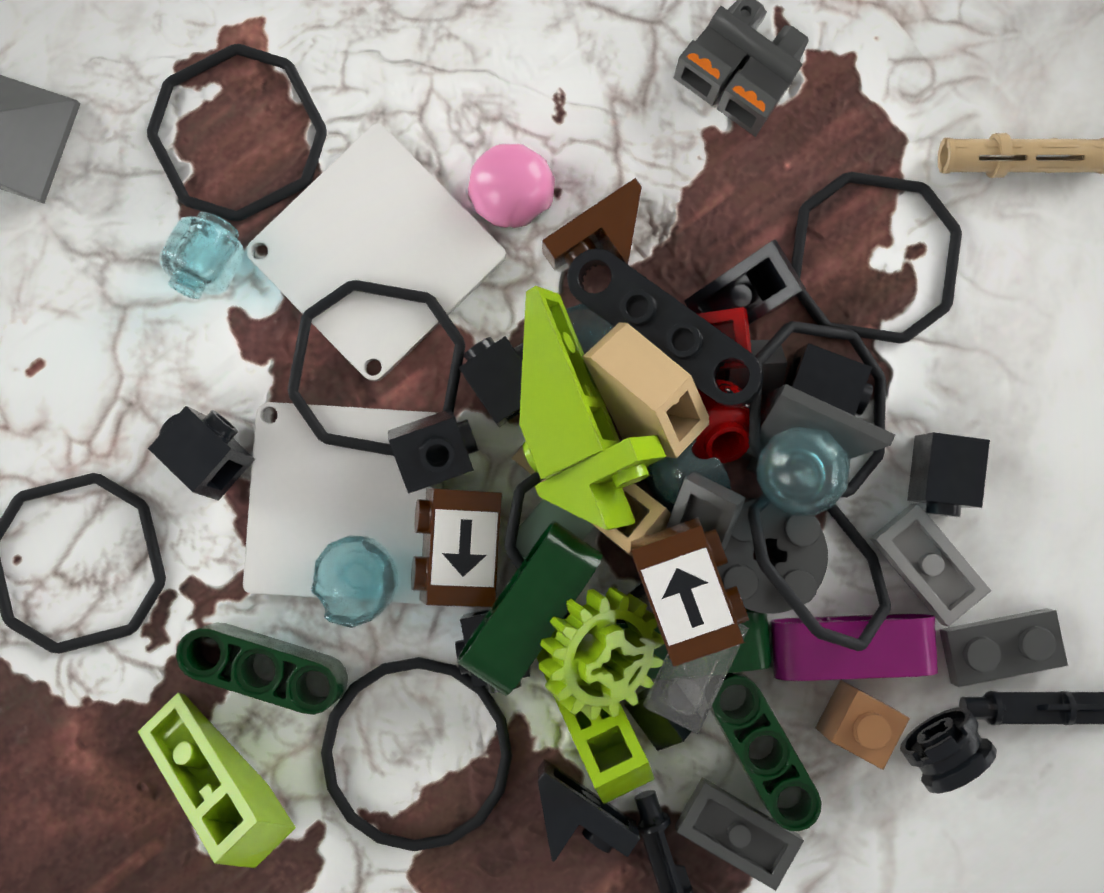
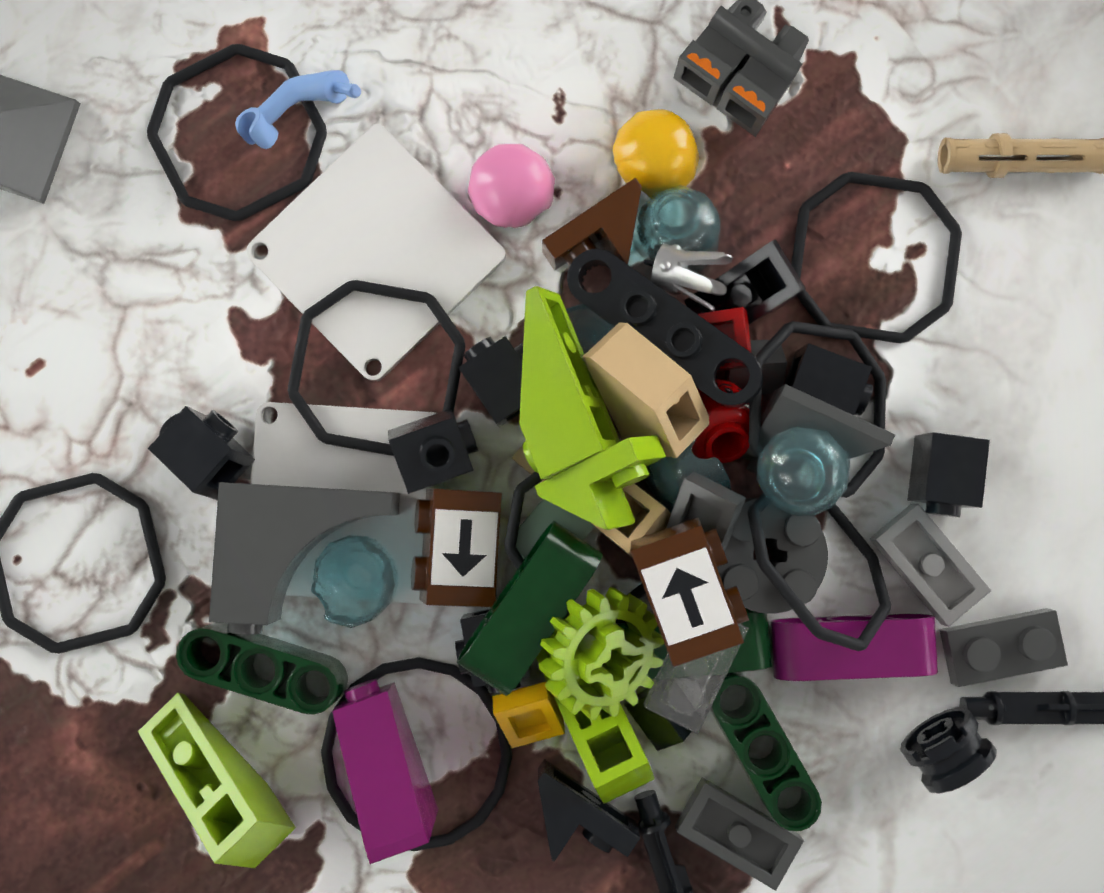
clear light blue head [159,212,244,299] -> none
medium nougat brick [815,680,910,770] -> none
none -> dark grey arch [209,482,400,634]
none -> light blue piece [235,70,361,149]
none -> magenta slope [332,679,439,864]
none -> yellow plate [492,681,565,748]
none -> yellow hair [612,109,699,199]
none -> clear light blue hair [637,185,721,272]
none -> flat silver piece [644,243,733,311]

